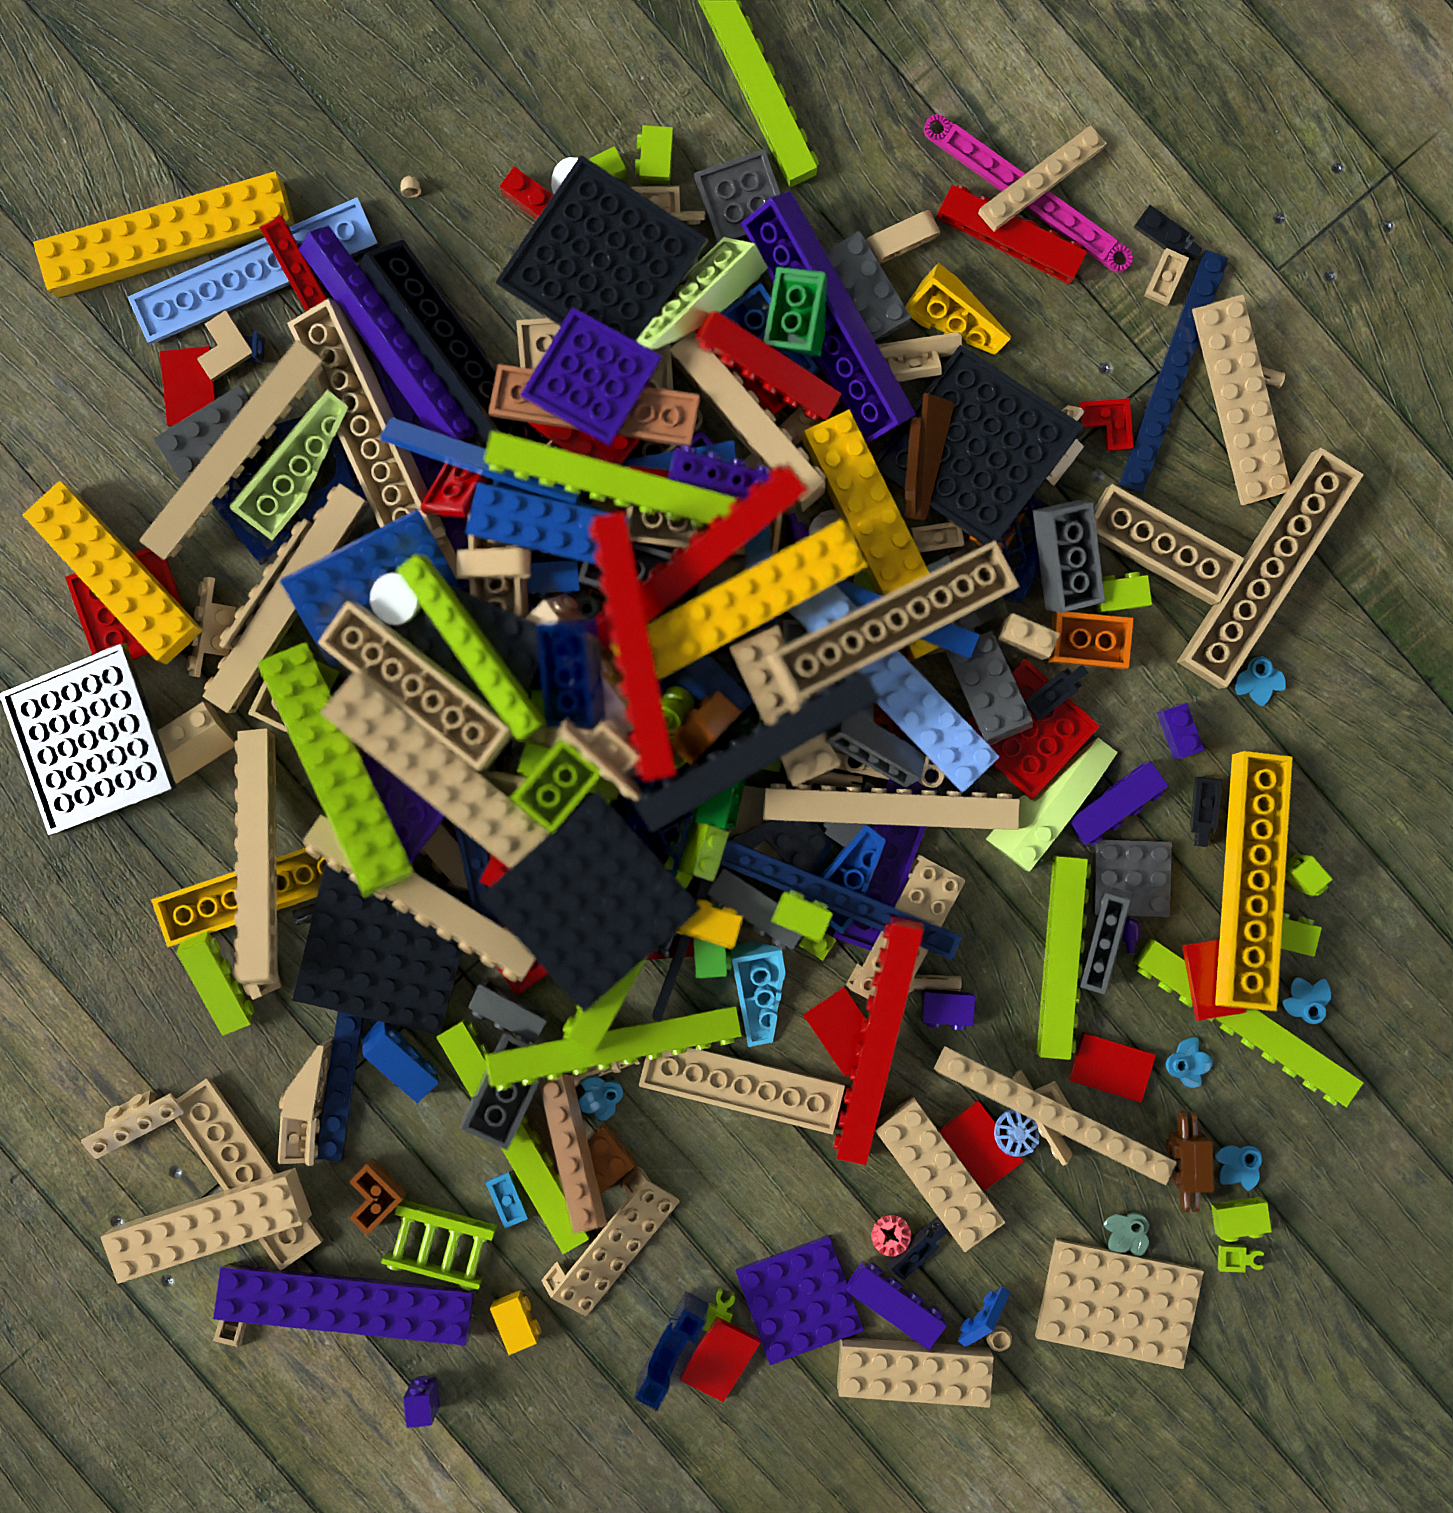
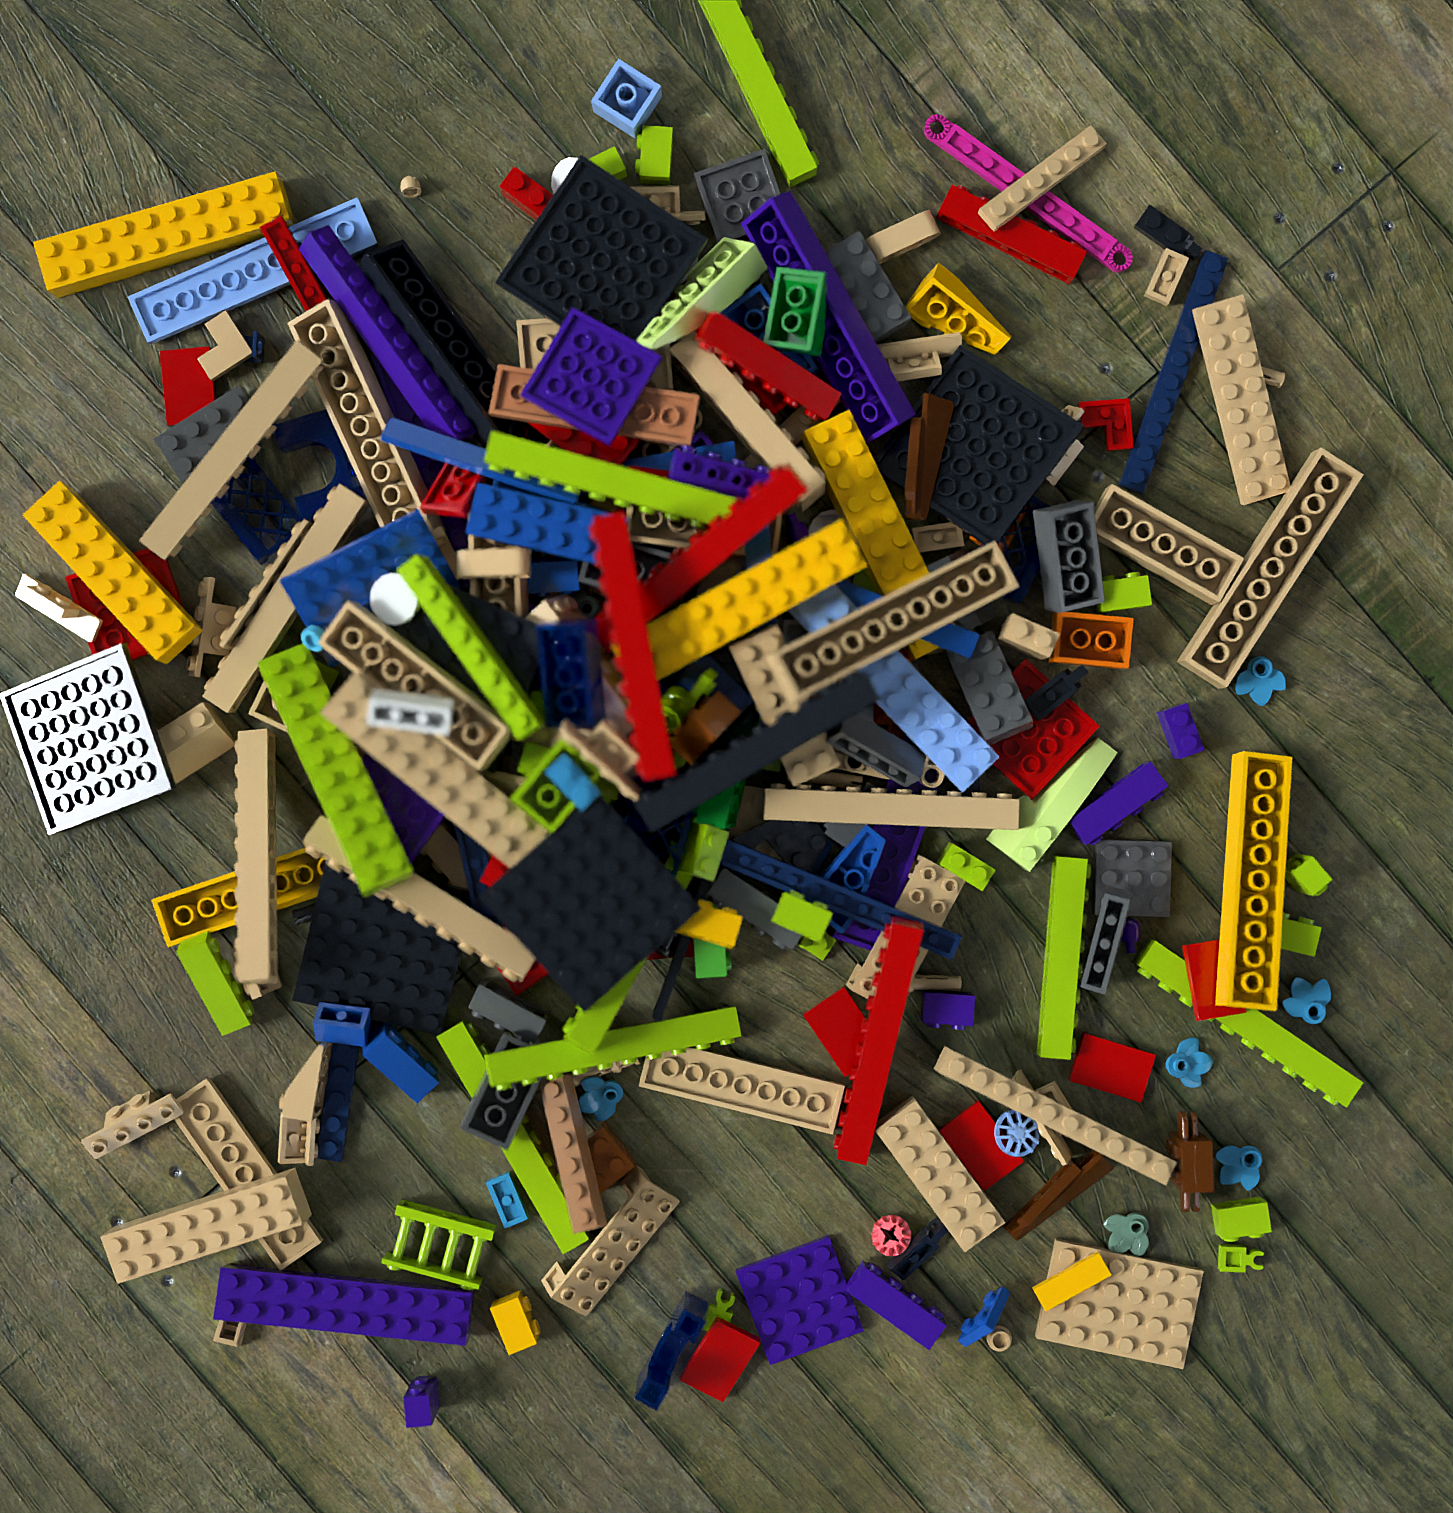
yellowish green wedge [230,390,348,540] -> none
dark orange brick [349,1158,408,1235] -> none
medium azure wedge [730,941,786,1047] -> none
tan brick [837,1337,994,1408] -> none
black hinge [1190,776,1222,847] -> none
none -> bracket [15,573,103,642]
none -> medium azure tile [301,625,325,652]
none -> blue brick [313,1002,372,1047]
none -> white brick [367,689,454,735]
none -> dark azure plate [545,754,600,811]
none -> light blue brick [591,58,662,138]
none -> lime plate [680,668,718,712]
none -> lime brick [936,842,995,891]
none -> reddish brown wedge [1003,1149,1114,1240]
none -> yellow tile [1032,1251,1111,1312]

